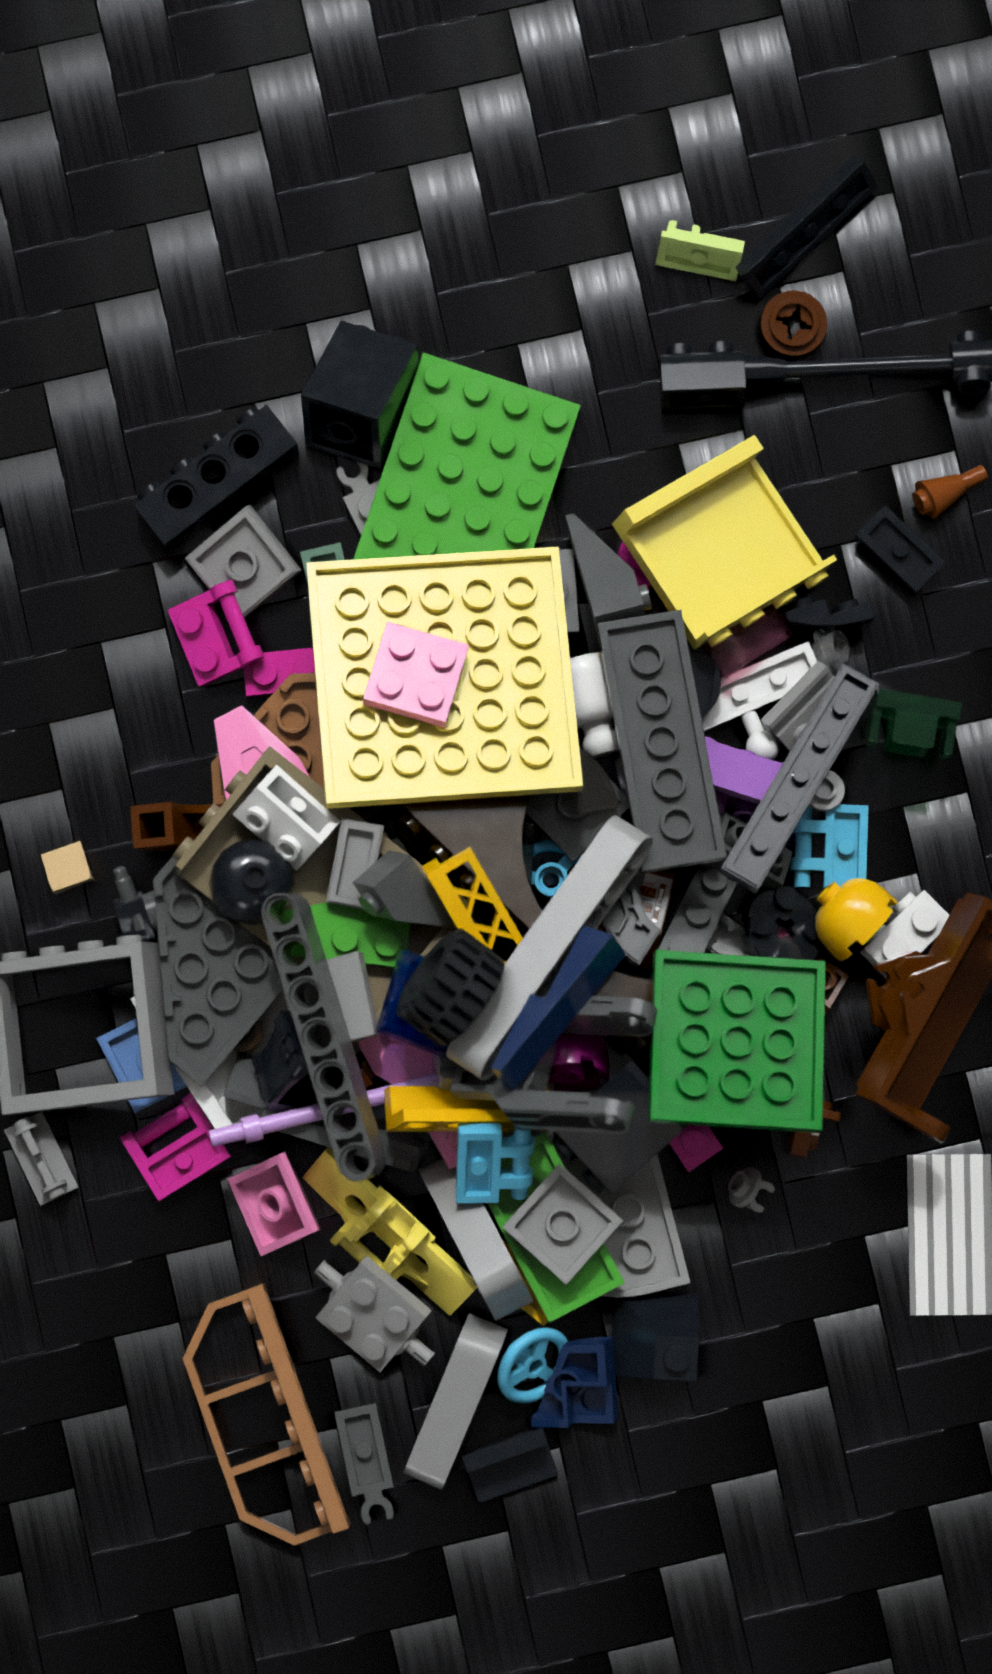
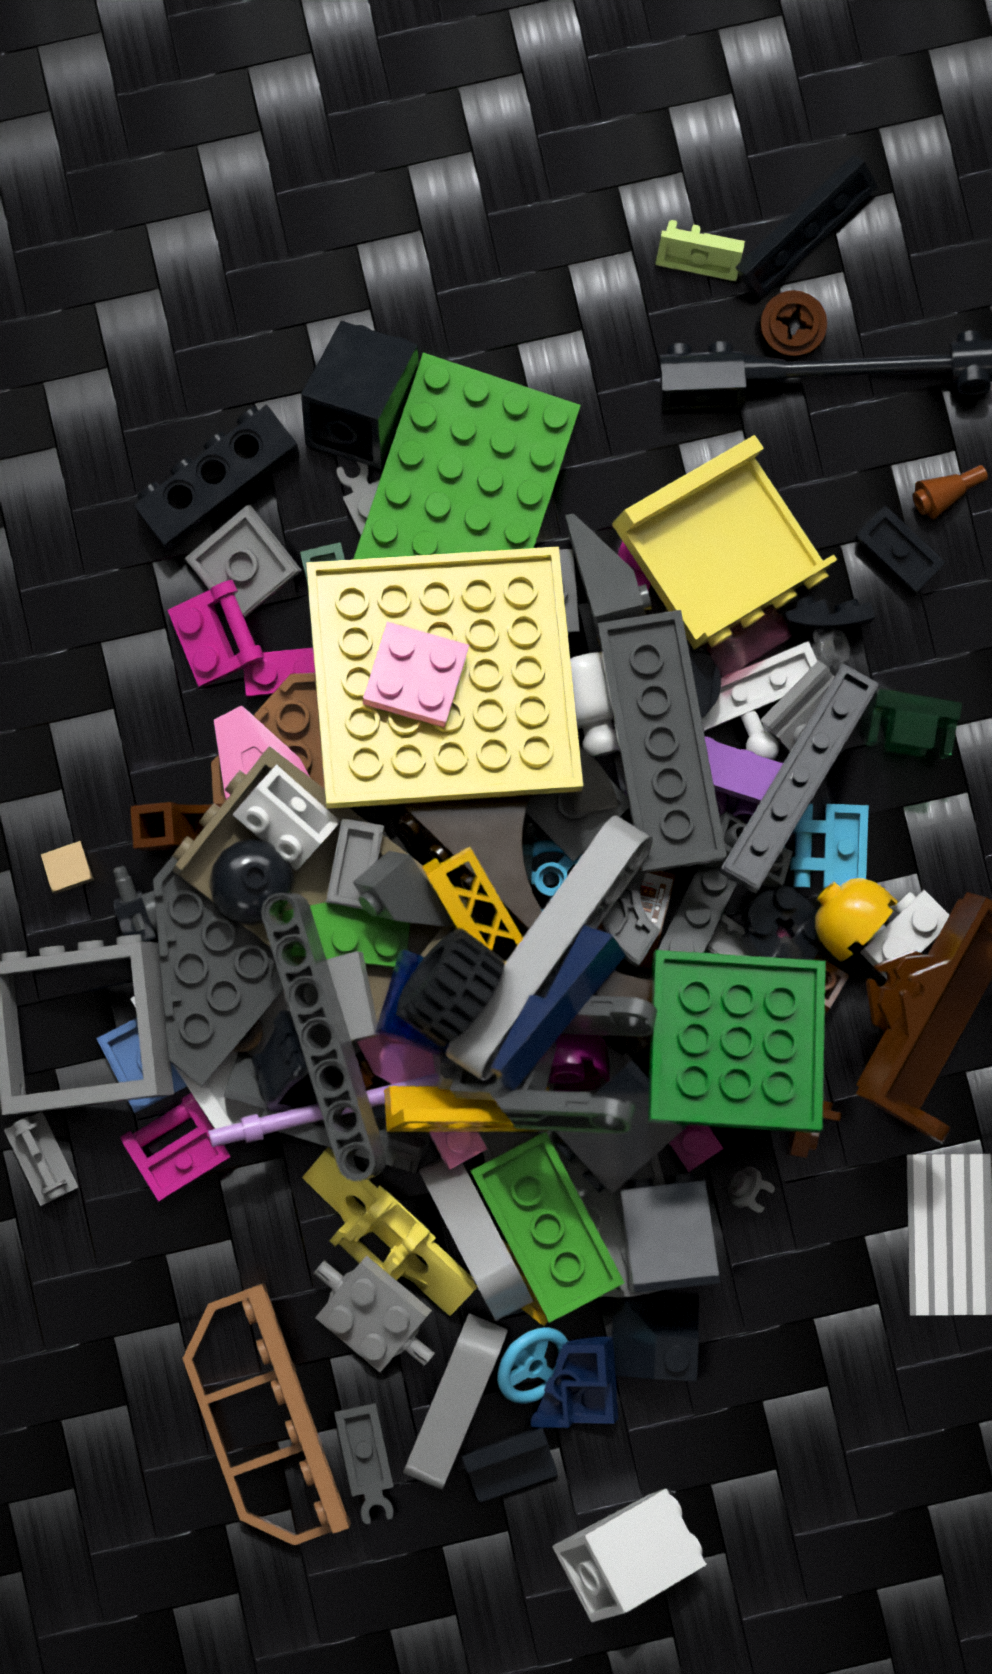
bright pink slope [227,1152,321,1256] -> none
medium azure plate [455,1123,535,1203] -> none
light grey plate [502,1163,623,1284] -> none
light grey plate [809,770,845,811] -> none
none -> white slope [552,1489,706,1622]
none -> slope [619,1173,720,1293]

